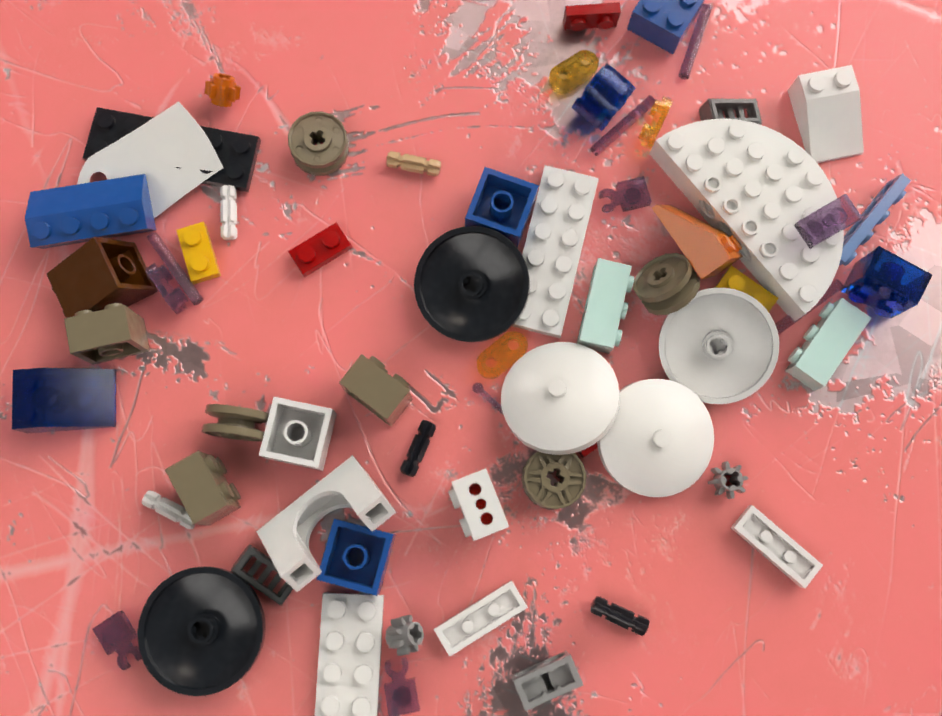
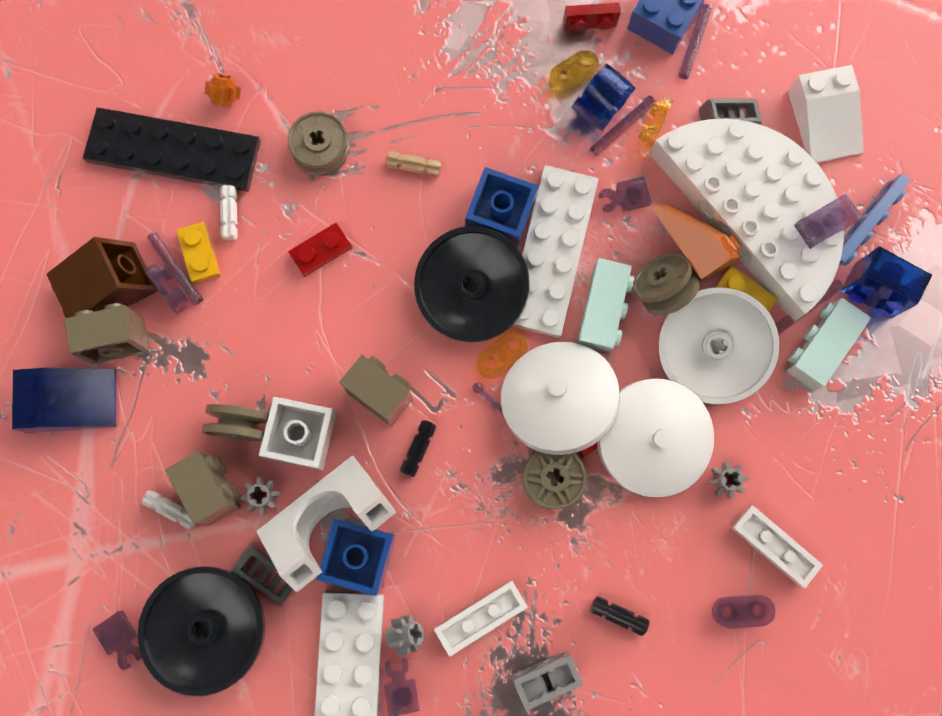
blue slope [25,174,156,249] -> none
white piece [77,101,223,219] -> none
white piece [448,468,509,541] -> none
none -> light grey gear [241,477,281,515]
none -> plate [712,594,776,629]

